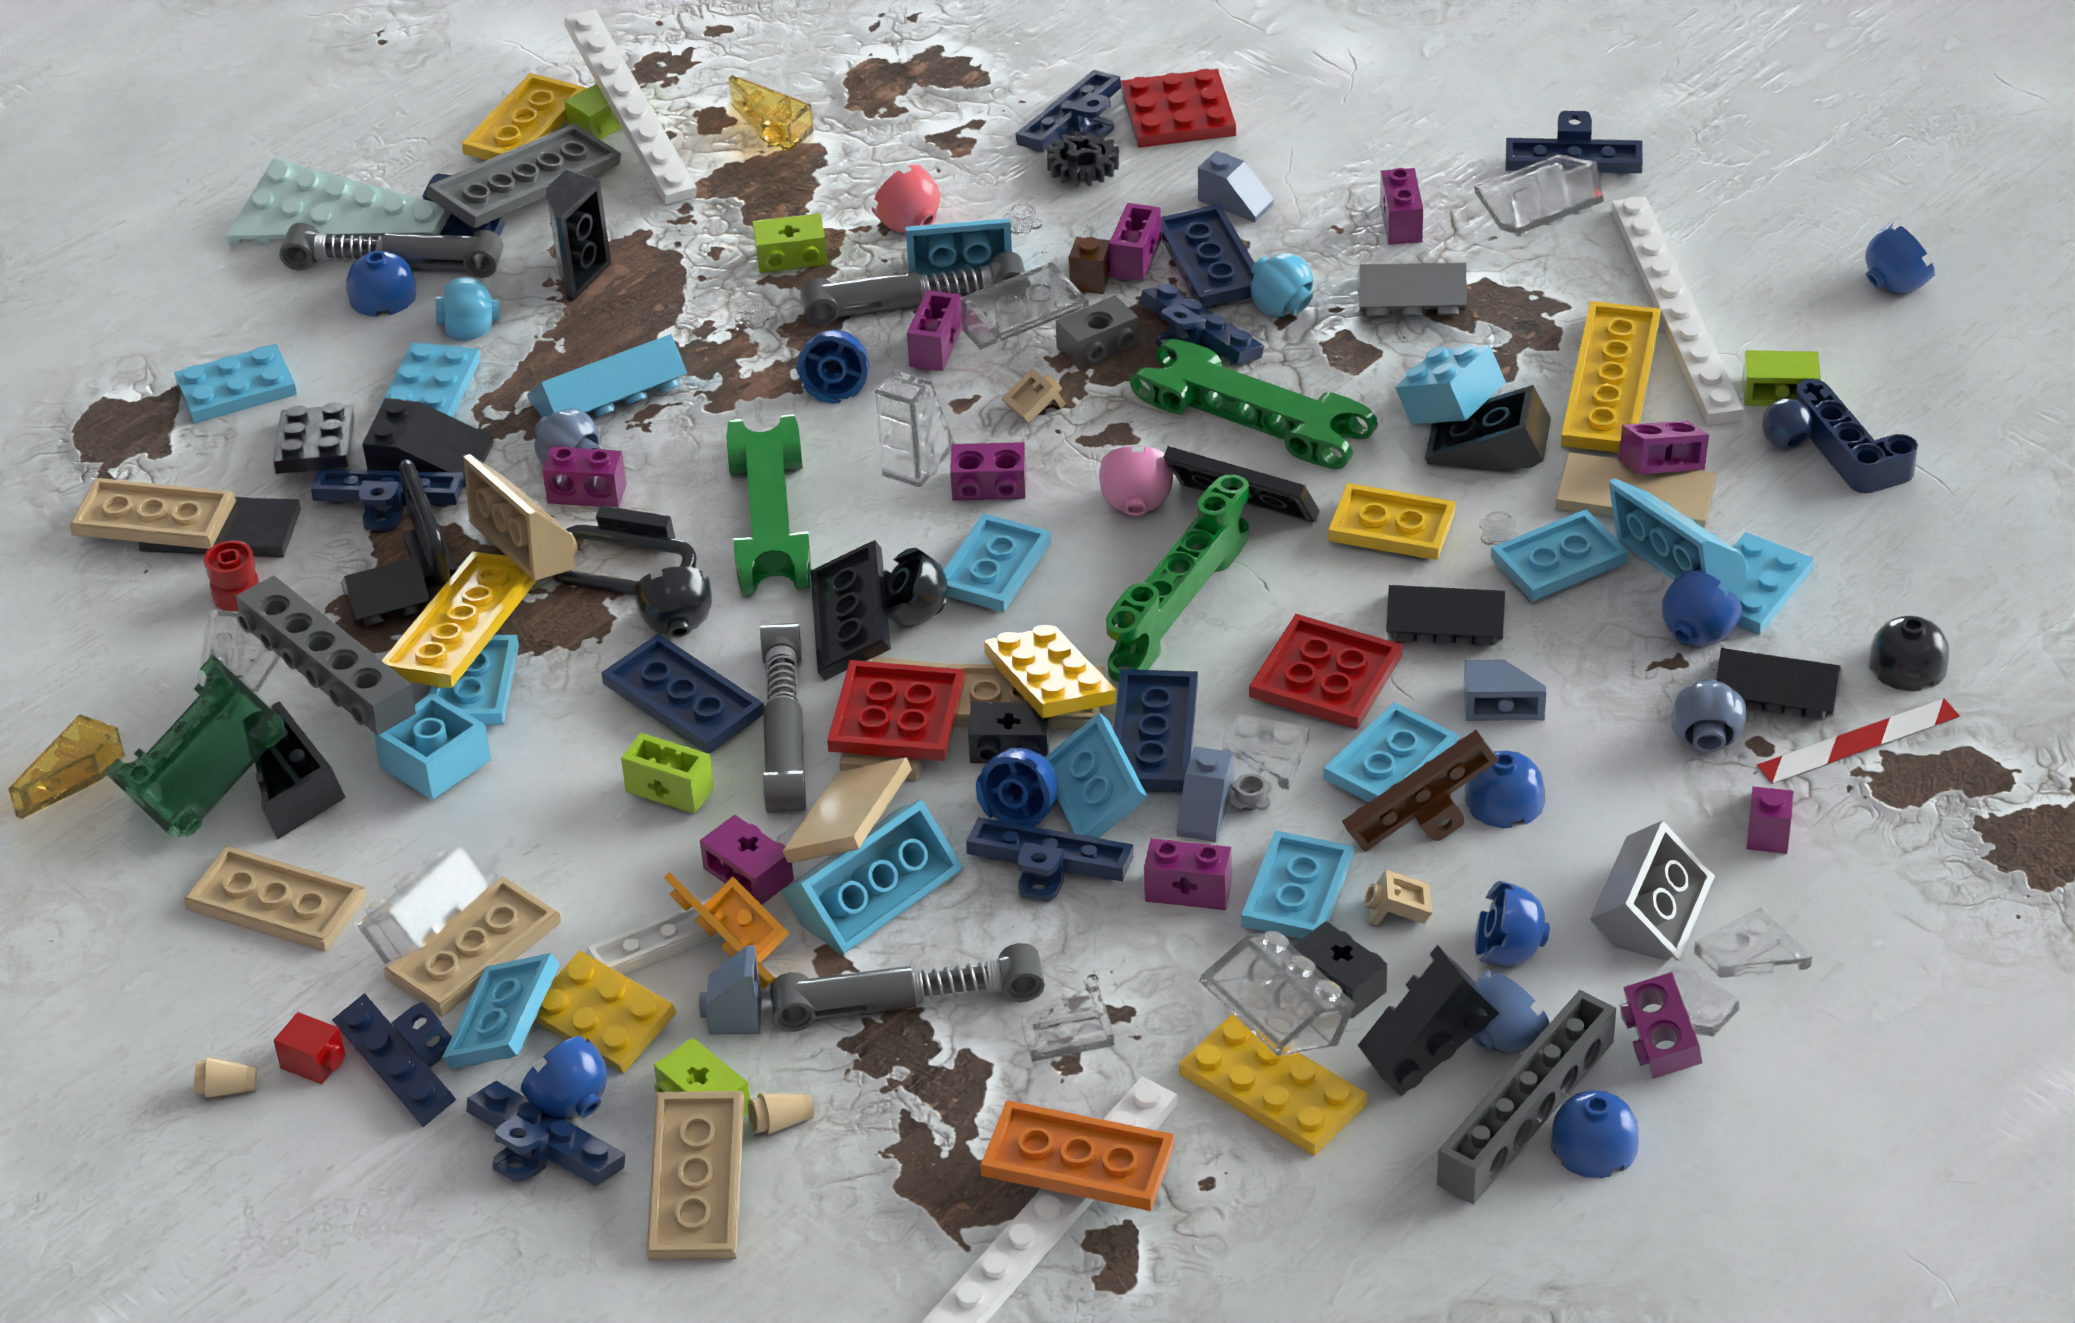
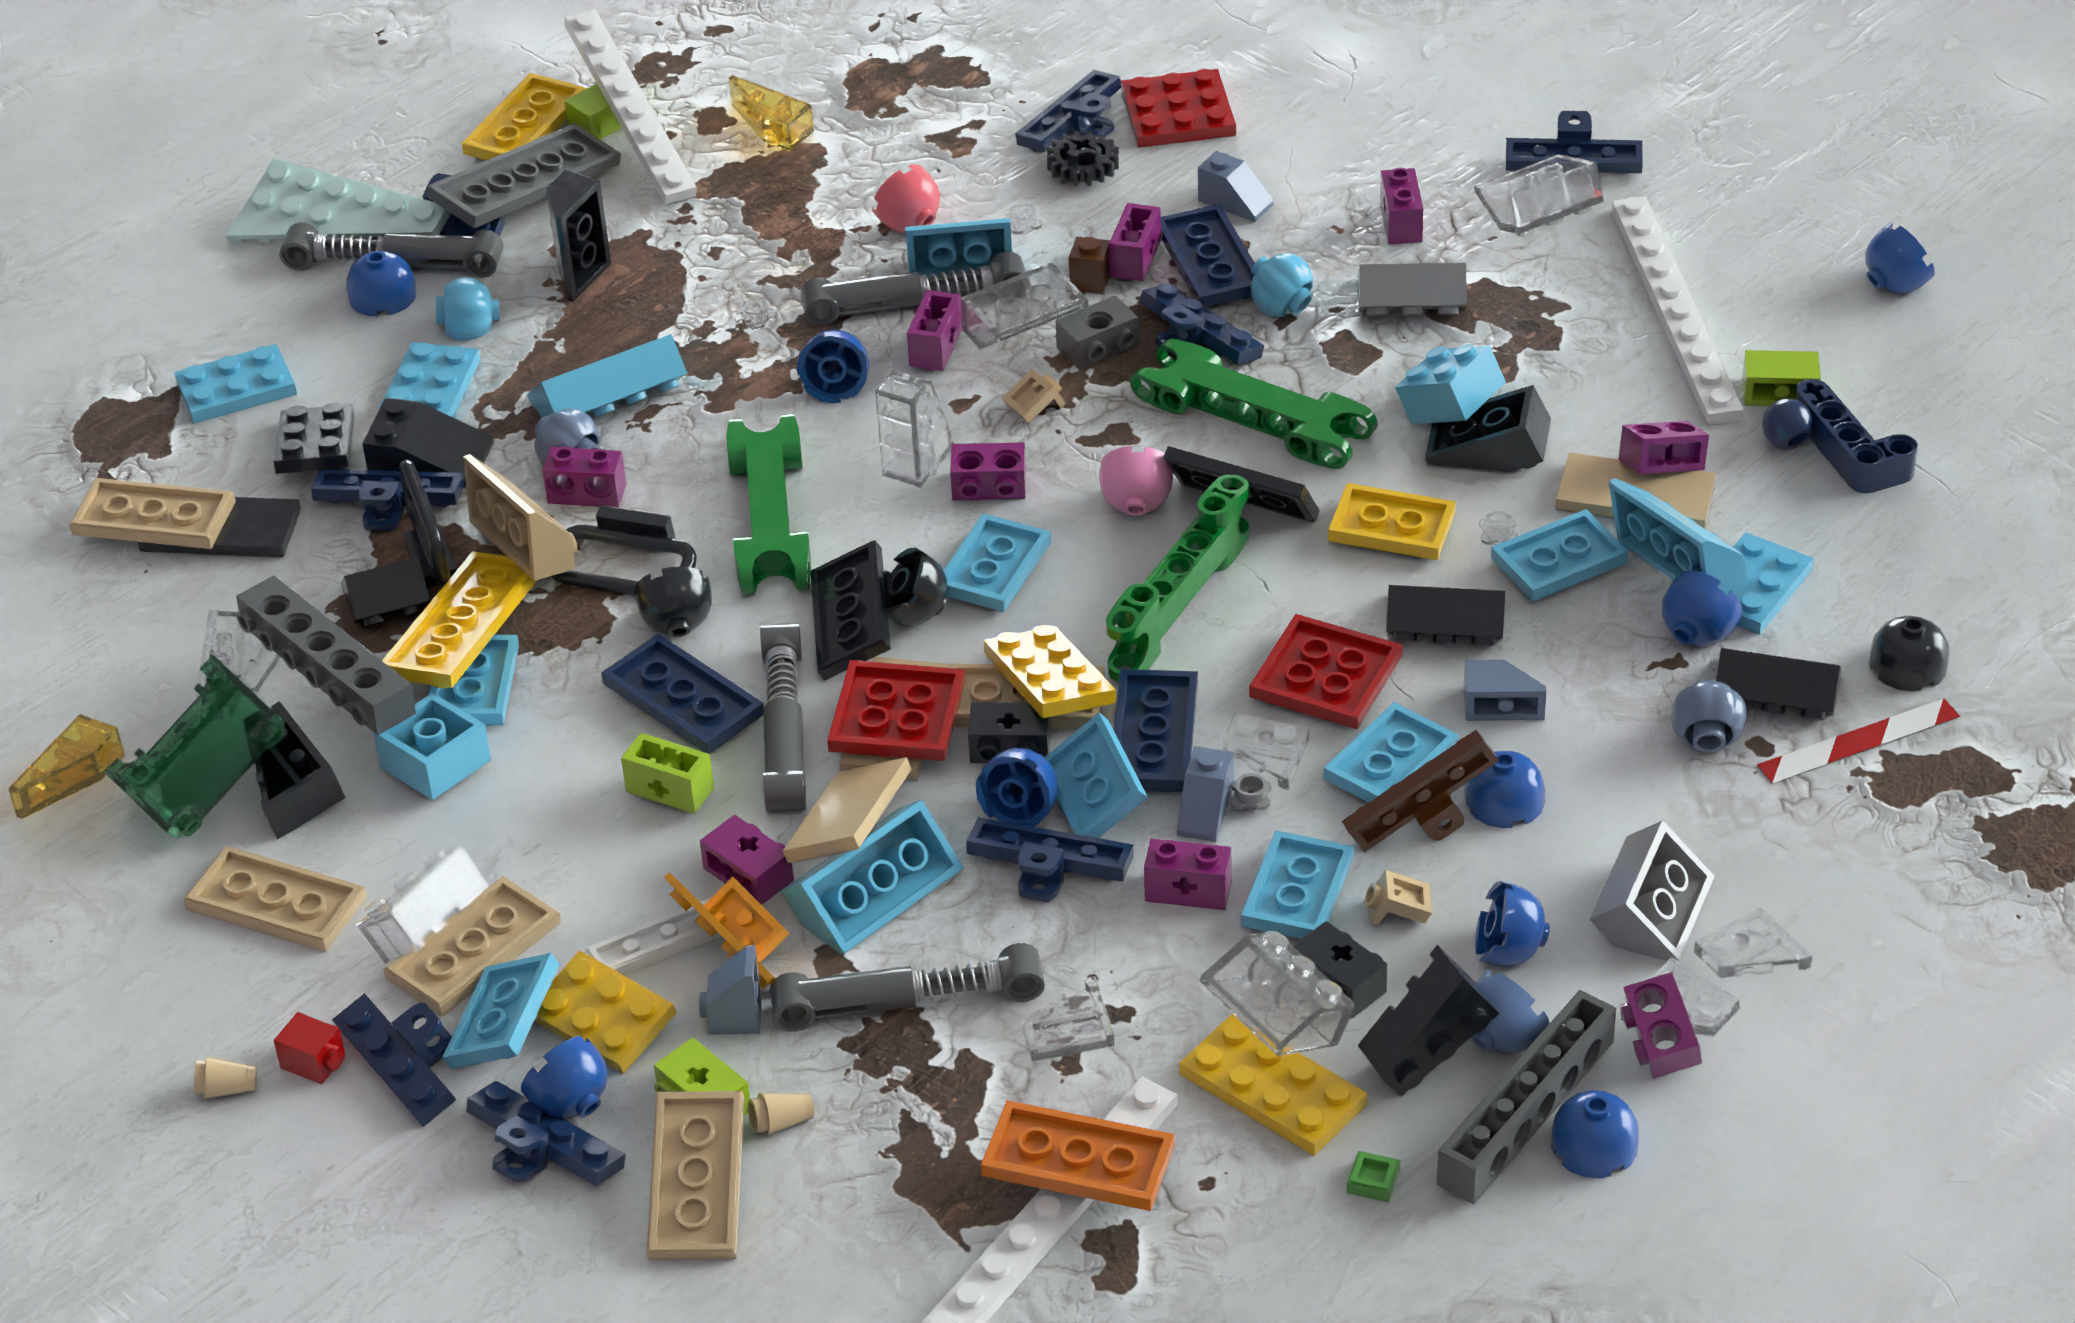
red wheel [204,540,259,612] -> none
lime brick [753,213,828,273] -> none
yellow plate [1560,301,1661,453] -> none
magenta slope [1746,786,1794,854] -> none
none -> bright green tile [1347,1151,1401,1202]

